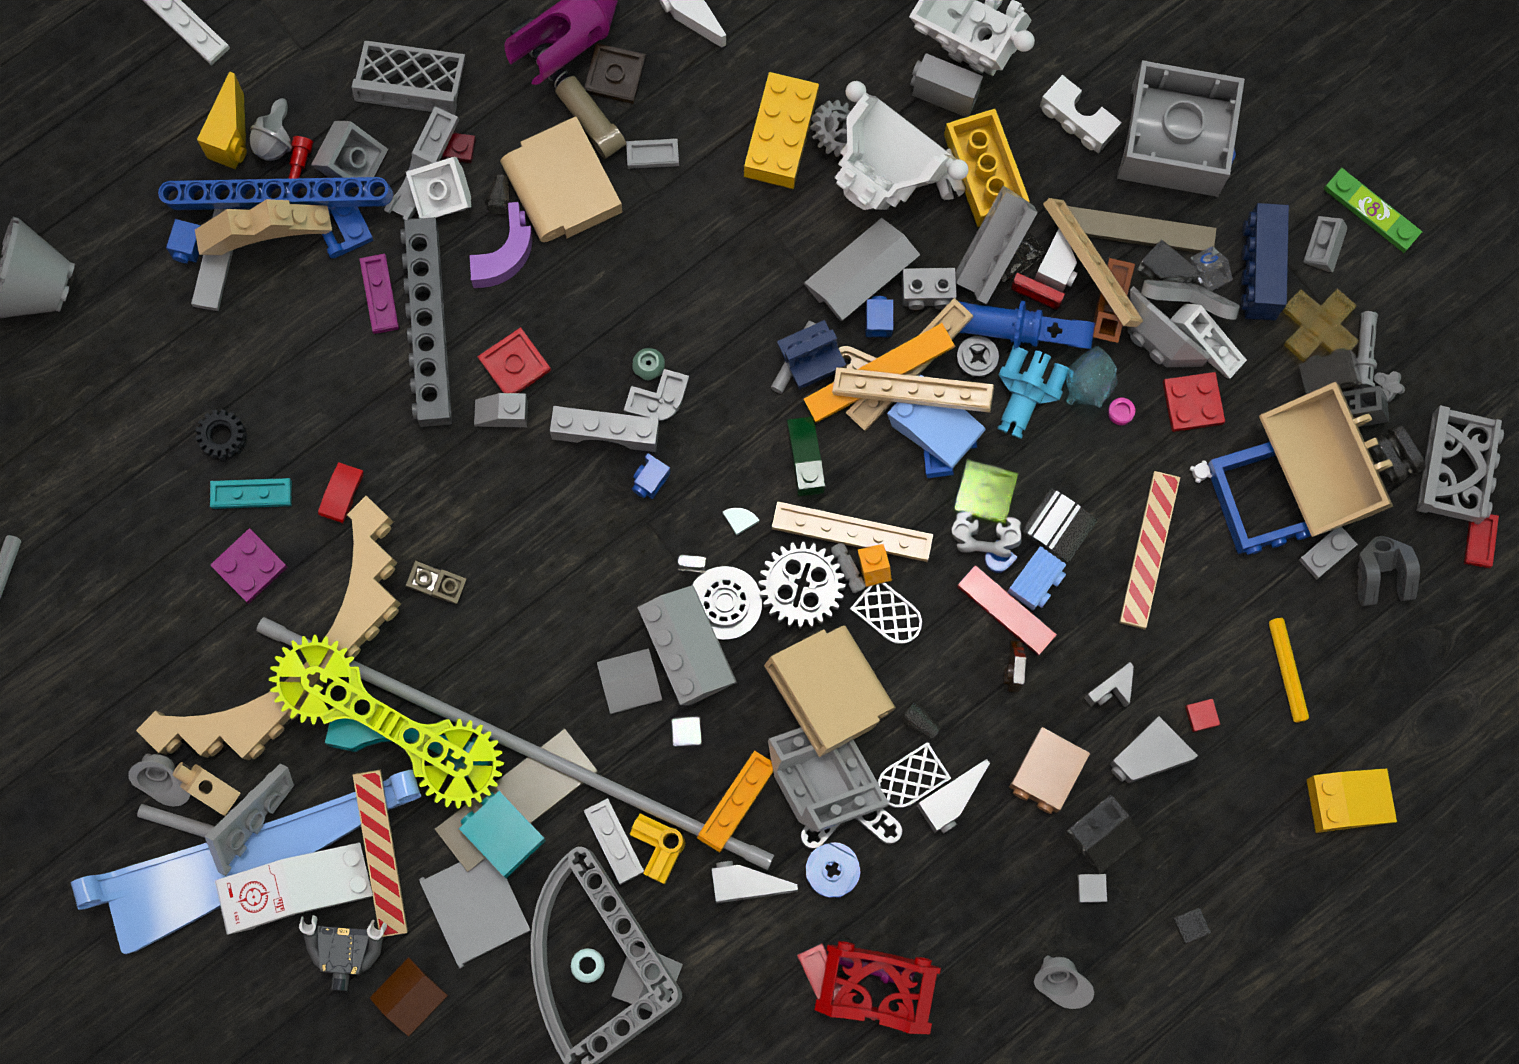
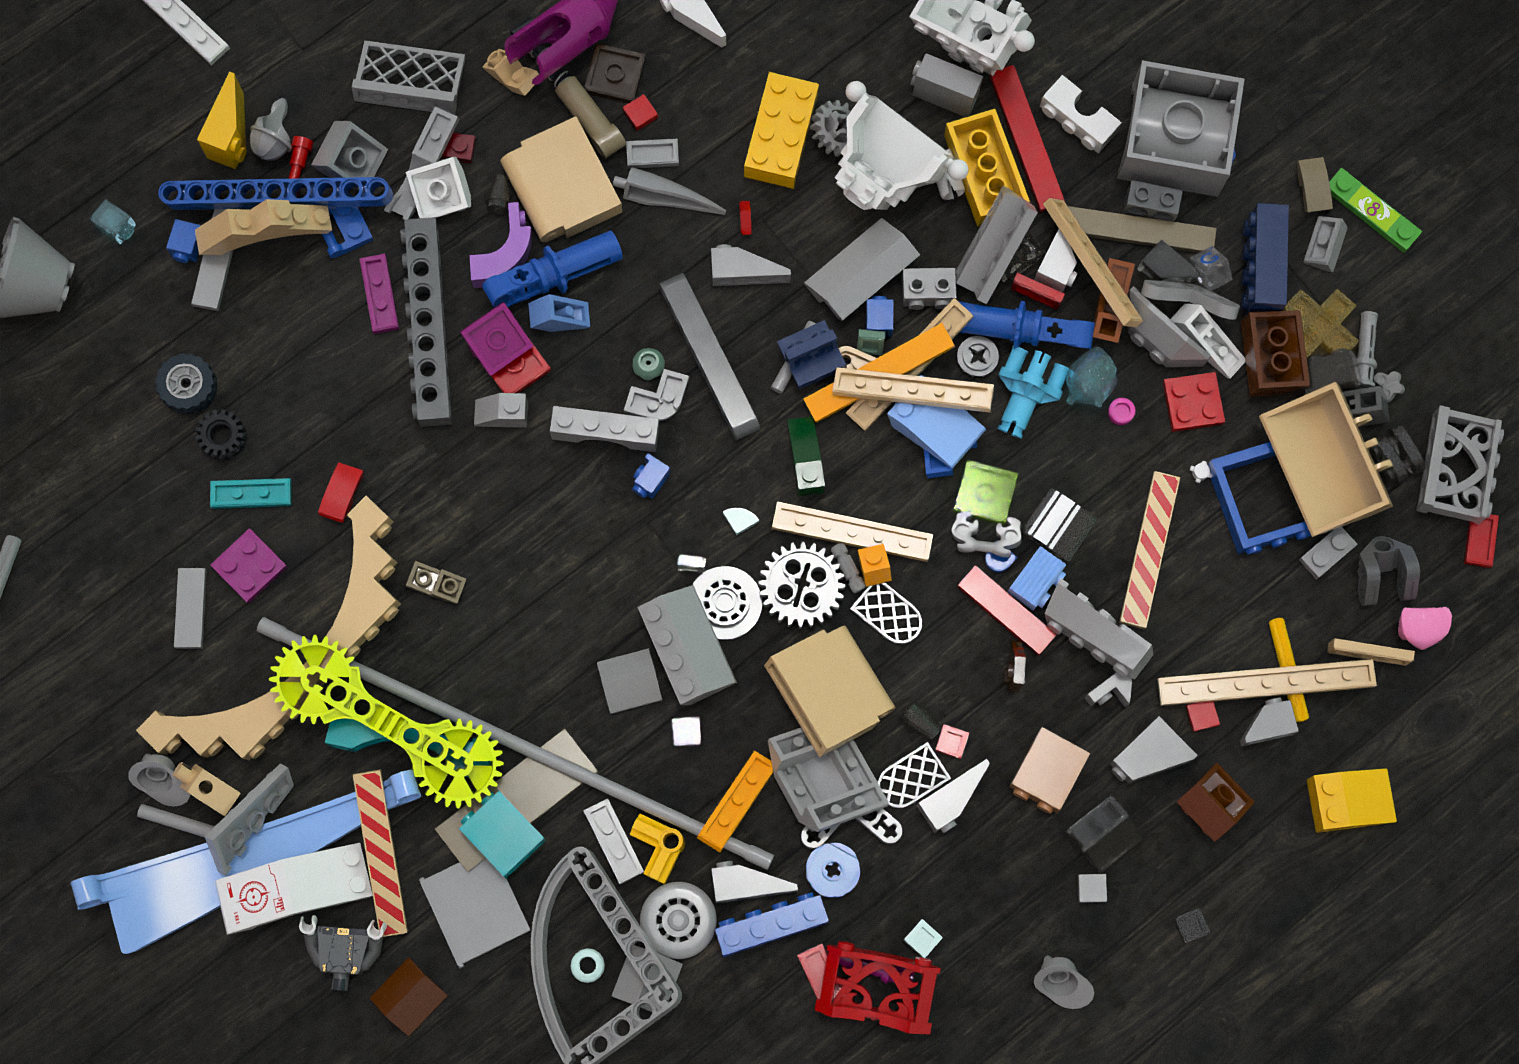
none -> clear light blue brick [90,199,136,245]
none -> black wheel [155,353,218,414]
none -> light grey tile [174,568,207,649]
none -> magenta bracket [460,302,533,376]
none -> blue piece [482,230,623,308]
none -> tan slope [483,49,539,96]
none -> medium blue slope [528,294,590,332]
none -> light grey piece [613,167,726,215]
none -> red tile [623,94,658,131]
none -> light grey wheel [640,882,717,959]
none -> beam [659,273,760,441]
none -> light grey slope [711,244,791,286]
none -> brick [715,892,829,957]
none -> red tile [739,201,751,235]
none -> sand green tile [857,329,885,355]
none -> light aqua plate [904,919,943,958]
none -> tile [935,725,969,759]
none -> red tile [989,65,1065,213]
none -> light grey wedge [1045,578,1153,680]
none -> dark grey brick [1123,180,1183,222]
none -> tan tile [1157,659,1377,706]
none -> reddish brown slope [1177,763,1255,842]
none -> light grey slope [1240,698,1299,747]
none -> reddish brown slope [1241,310,1310,397]
none -> dark tan slope [1297,157,1333,212]
none -> tan tile [1327,638,1415,666]
none -> bright pink hair [1398,607,1452,650]

